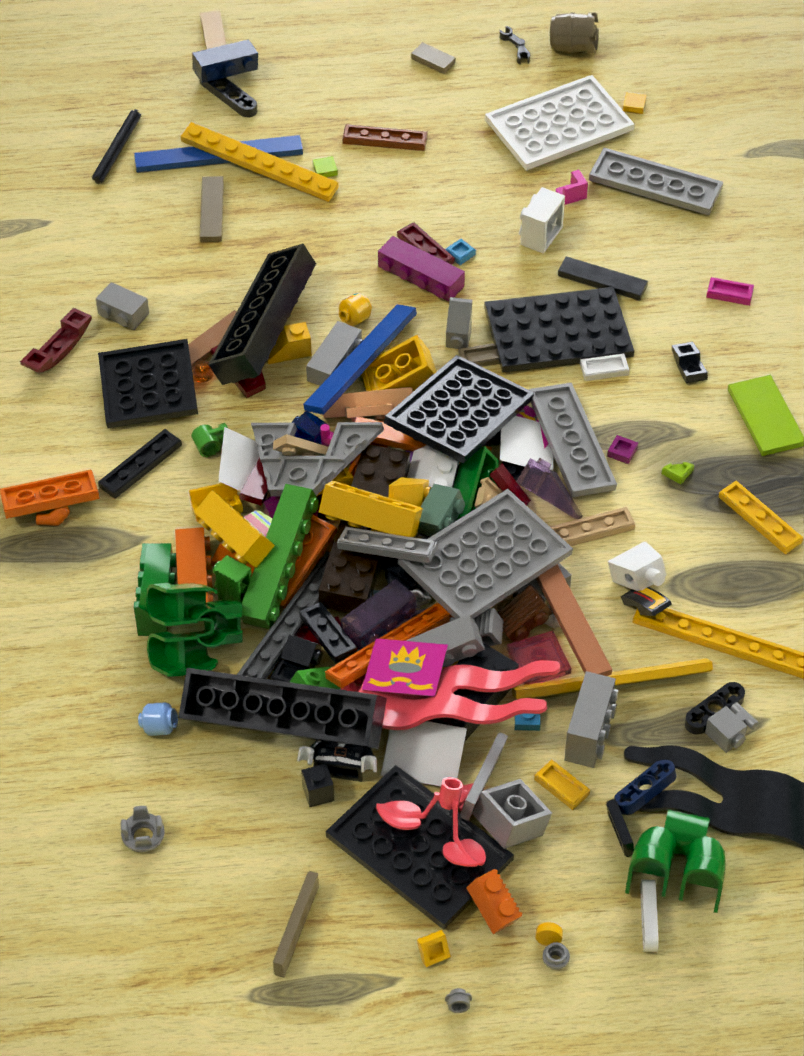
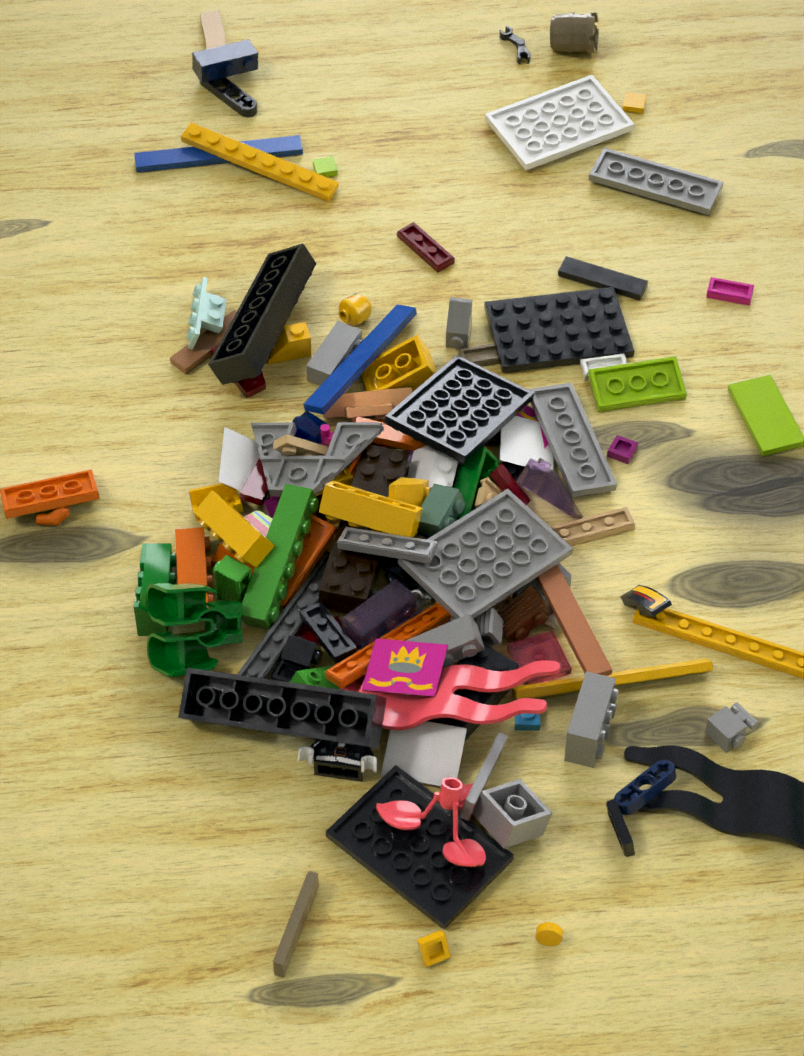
dark red slope [20,307,92,373] -> none
black axle [92,109,141,184] -> none
light grey brick [96,282,149,330] -> none
black plate [98,339,198,429] -> none
black tile [98,429,182,499] -> none
light grey piece [121,806,165,852] -> none
light blue head [138,702,178,736] -> none
bright green piece [191,423,228,457] -> none
clear orange tile [192,360,214,382] -> none
dark tan tile [200,176,224,242] -> none
black brick [301,764,334,807] -> none
dark orange tile [342,124,428,151] -> none
magenta brick [378,236,465,302] -> none
tile [411,42,456,74] -> none
dark azure tile [445,239,476,265] -> none
light grey plate [445,988,472,1013] -> none
orange brick [466,869,522,934] -> none
white brick [519,187,565,254] -> none
yellow tile [534,759,590,810] -> none
light grey plate [542,942,570,970] -> none
dark pink panel [556,169,588,205] -> none
white torso [608,541,666,591] -> none
green piece [625,810,726,913] -> none
white beam [640,880,658,952] -> none
lime tile [661,462,694,485] -> none
black slope [672,342,708,384] -> none
black beam [685,682,745,734] -> none
yellow tile [719,481,803,555] -> none
none -> light aqua bracket [186,277,226,350]
none -> lime tile [587,356,687,412]

